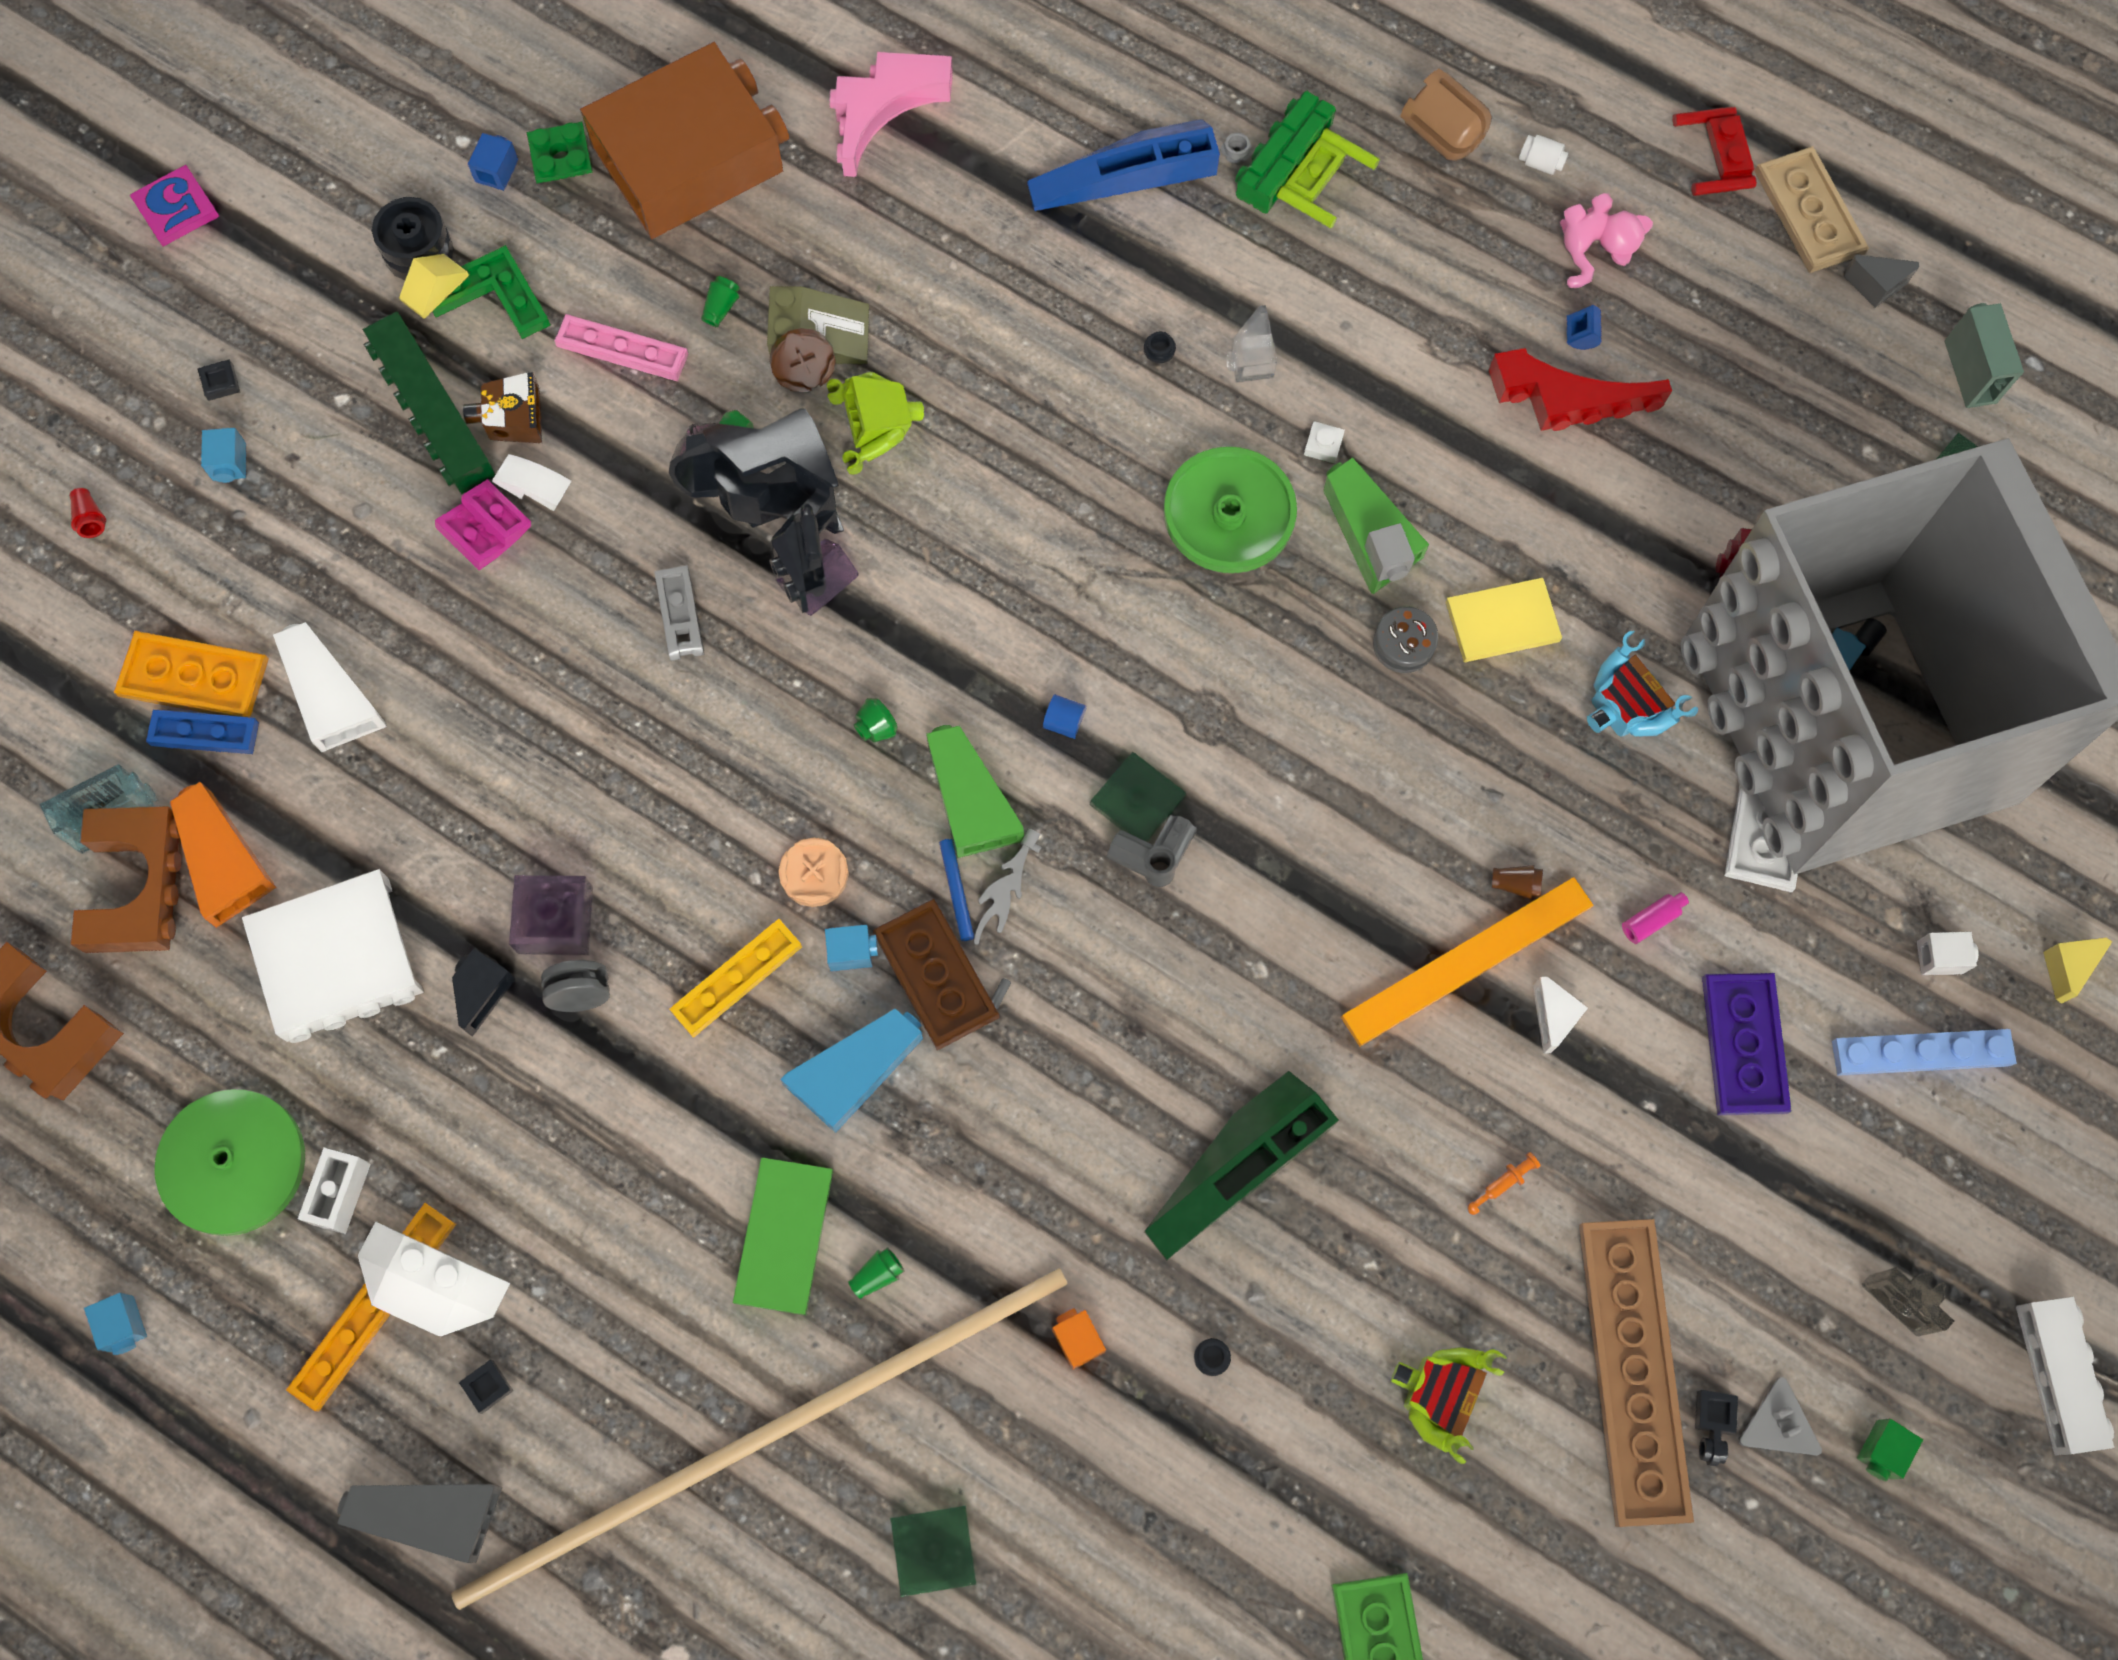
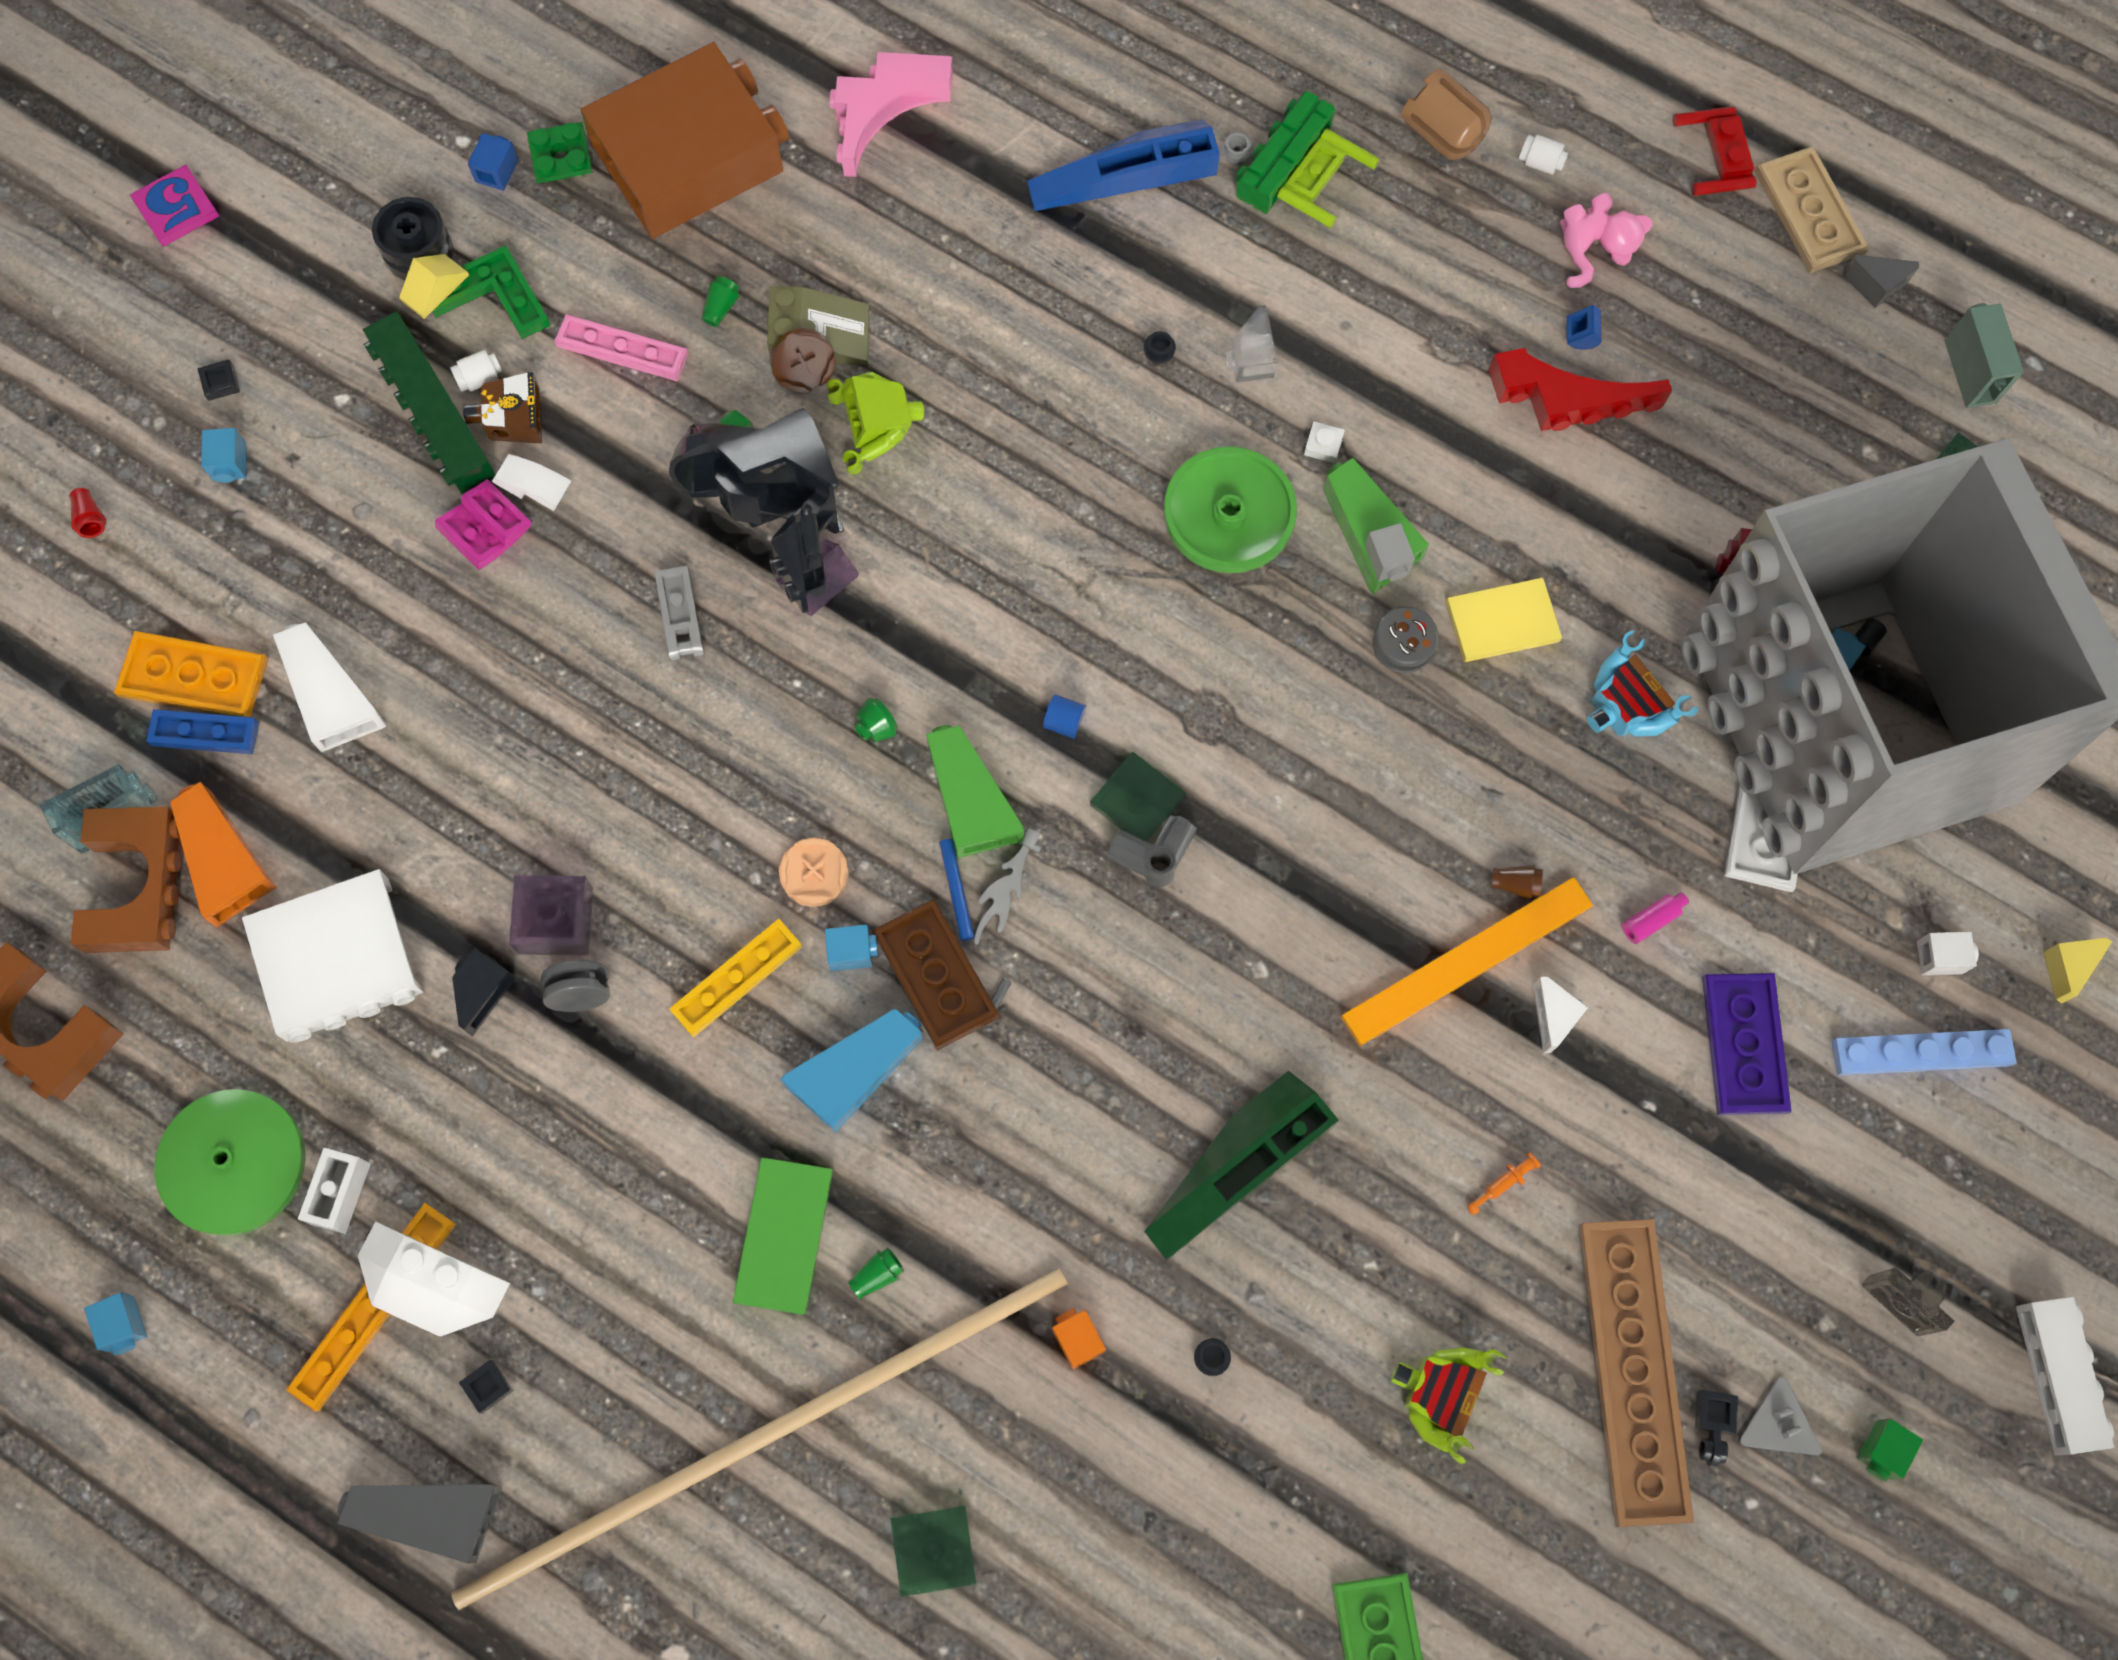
none -> white brick [450,350,502,392]

